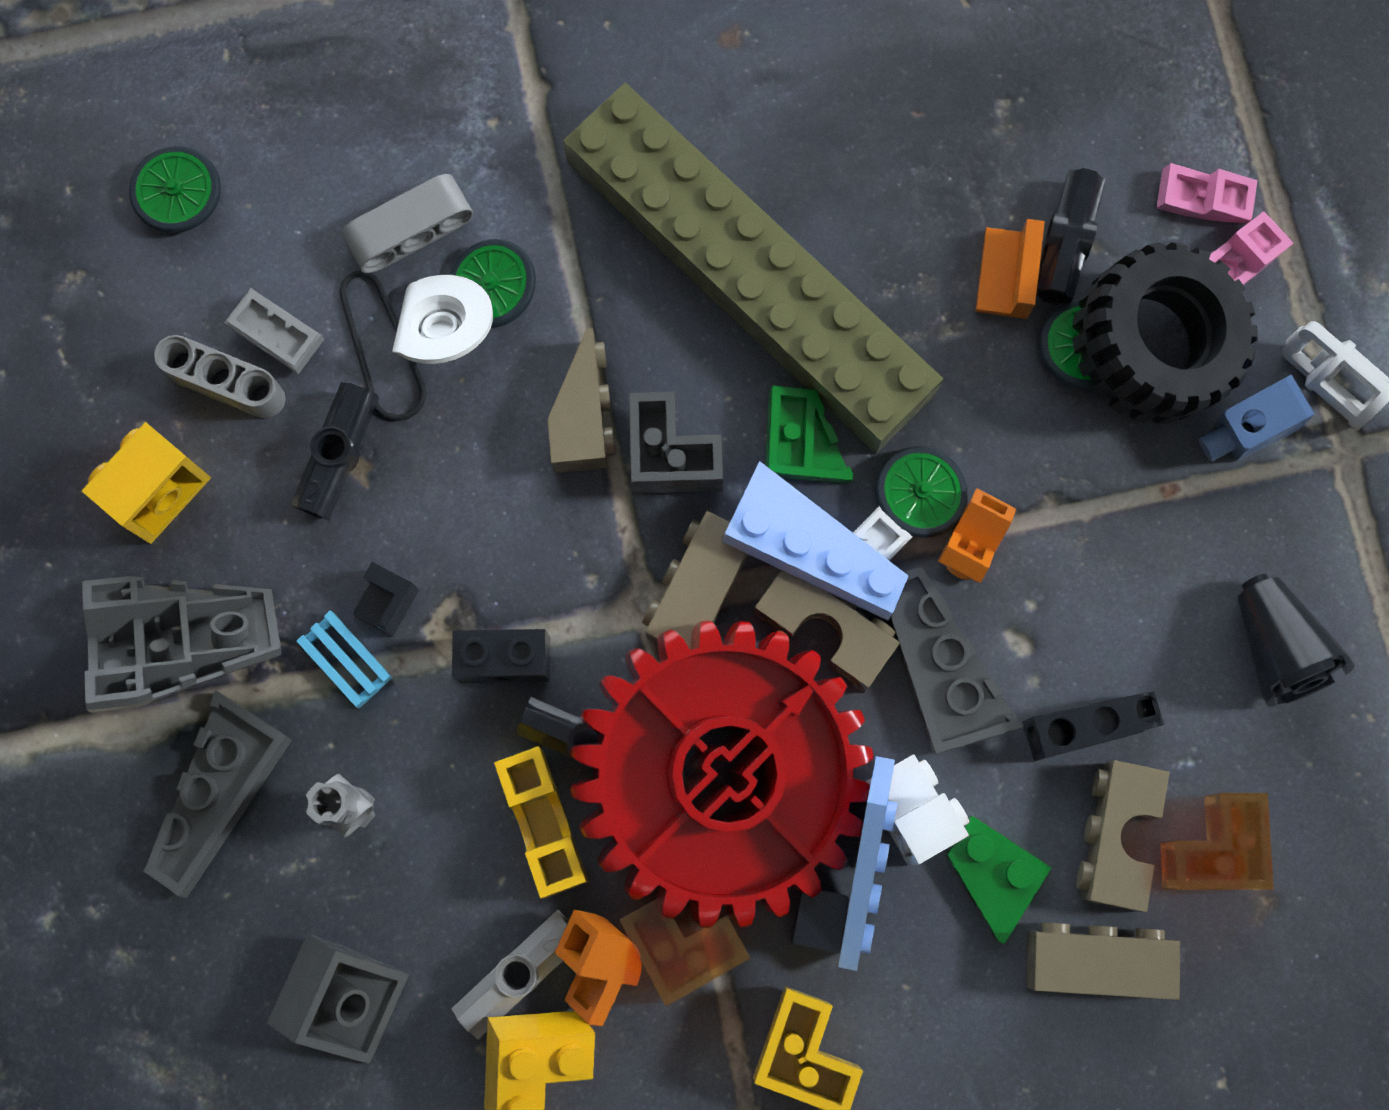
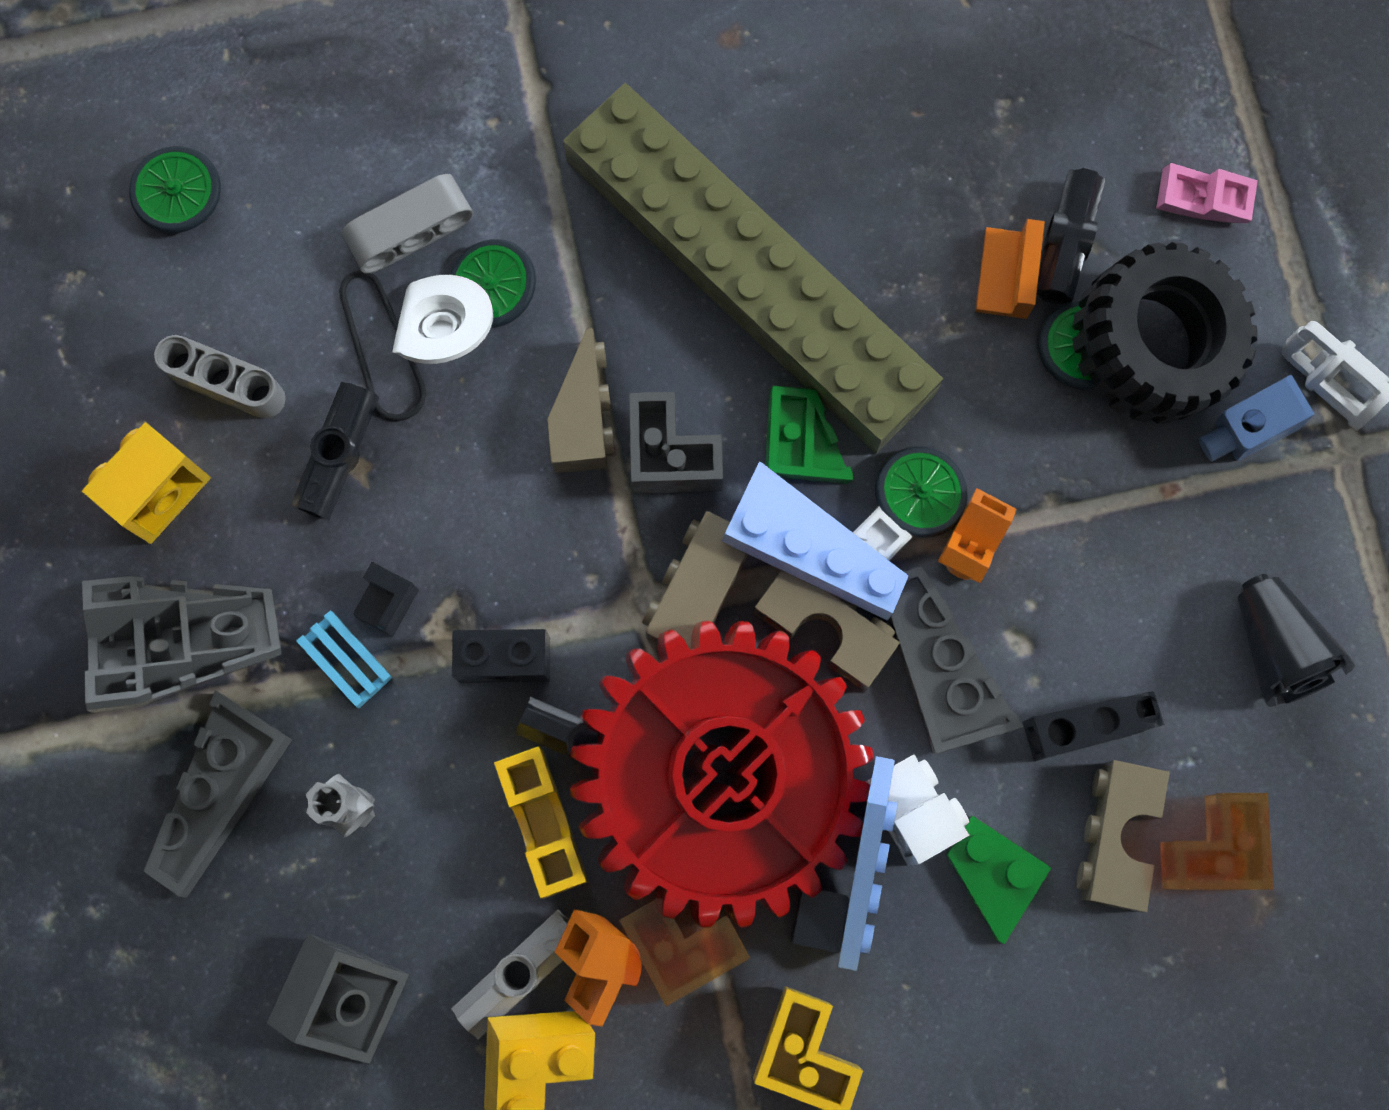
light grey plate [224,288,324,374] -> none
dark tan brick [1026,922,1180,1000] -> none
bright pink slope [1209,212,1293,285] -> none

